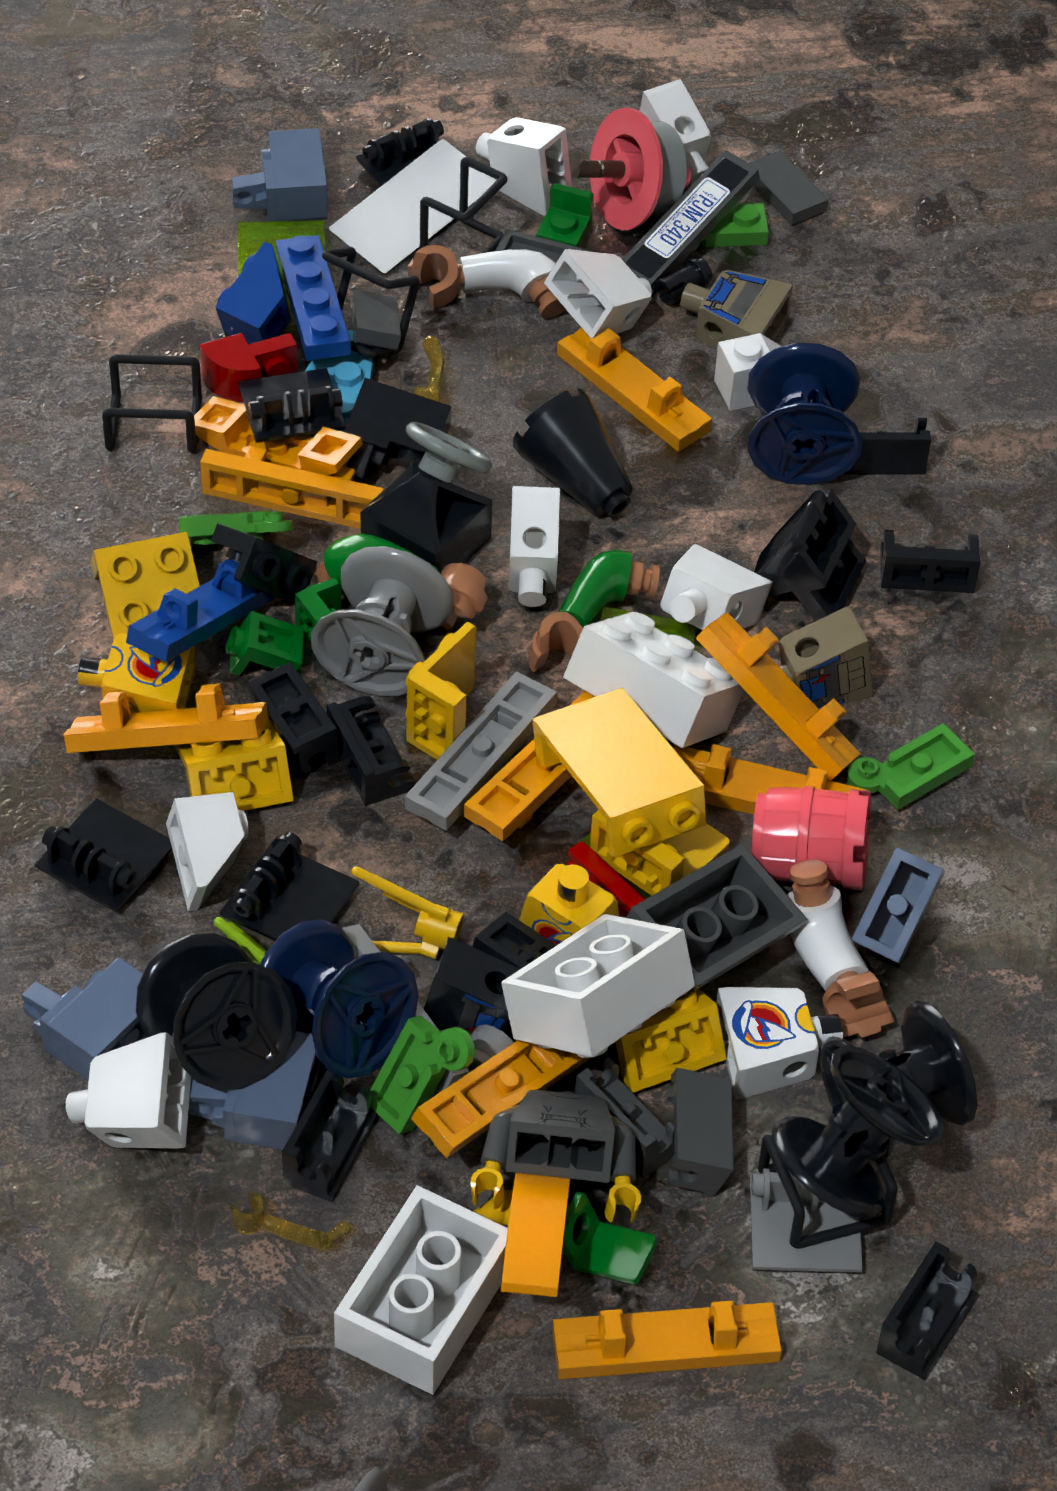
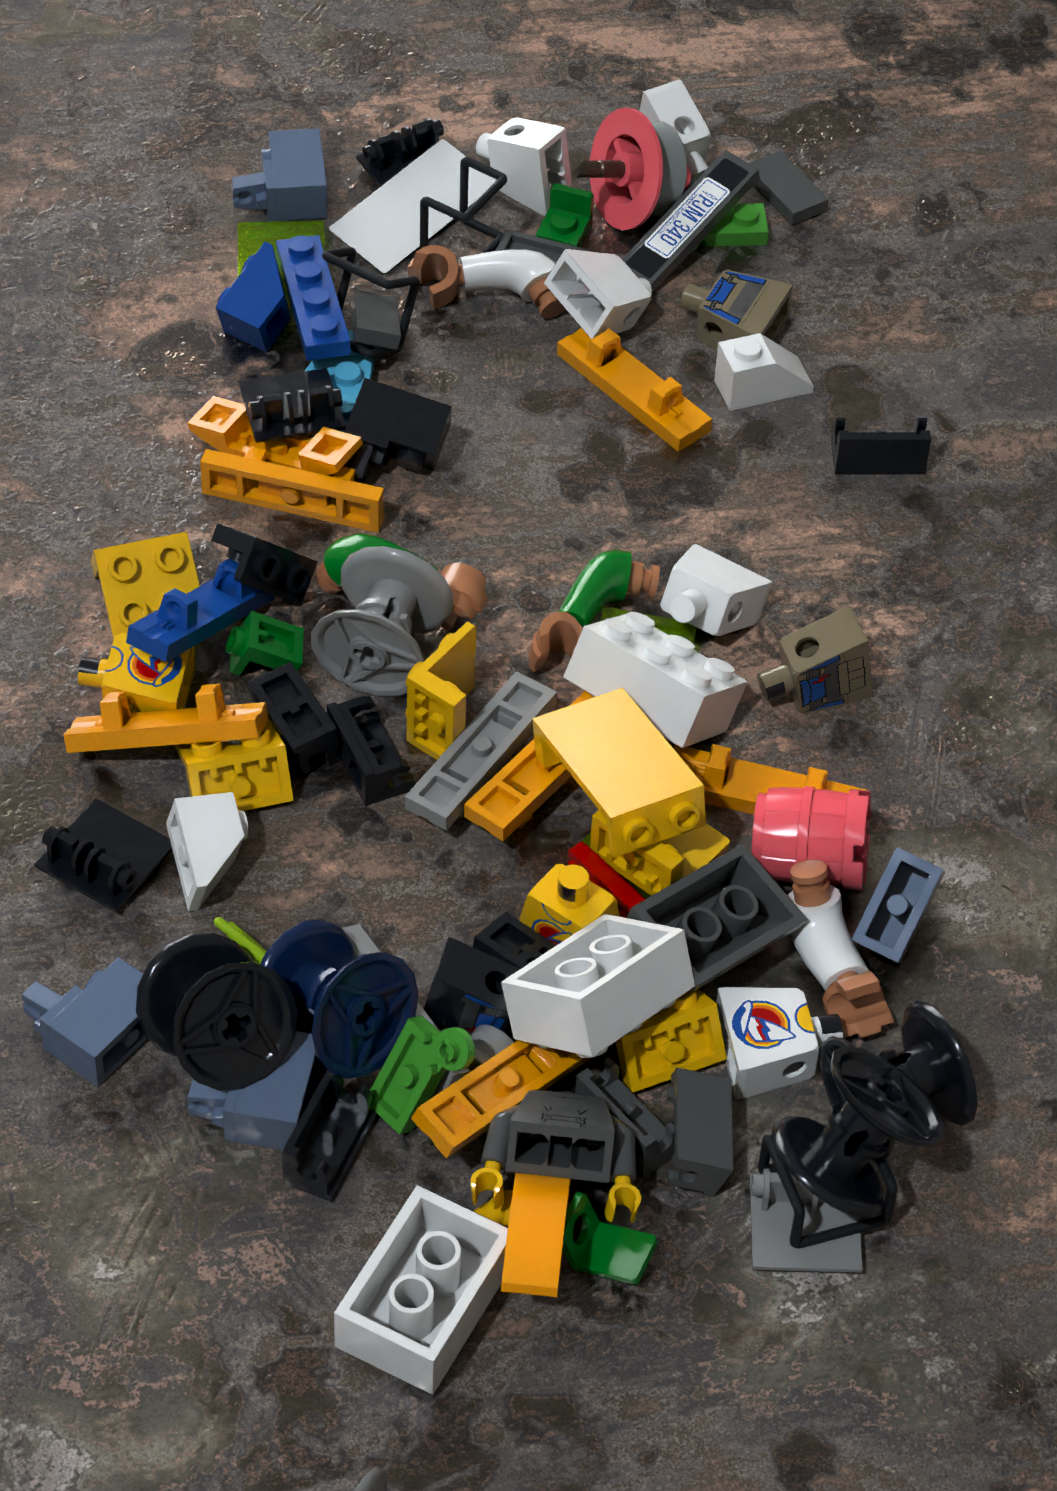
white torso [66,1032,191,1148] -> none
black piece [102,354,202,453] -> none
bright green hinge [179,510,293,545] -> none
red brick [199,333,298,402] -> none
black hinge [220,832,359,941] -> none
clear yellow piece [231,1192,351,1250] -> none
green bracket [295,577,341,646] -> none
yellow plant [351,866,465,959] -> none
black piece [360,422,493,573] -> none
clear yellow piece [414,336,445,402] -> none
white torso [509,486,560,607] -> none
black cone [513,389,633,517] -> none
light orange hinge [552,1301,782,1380] -> none
black pin [655,257,713,306] -> none
light orange hinge [696,612,861,781] -> none
dark blue piece [747,343,863,485] -> none
black piece [754,490,866,621] -> none
bright green hinge [847,723,975,810] -> none
black hinge [876,1241,978,1380] -> none
black hinge [880,530,981,593] -> none

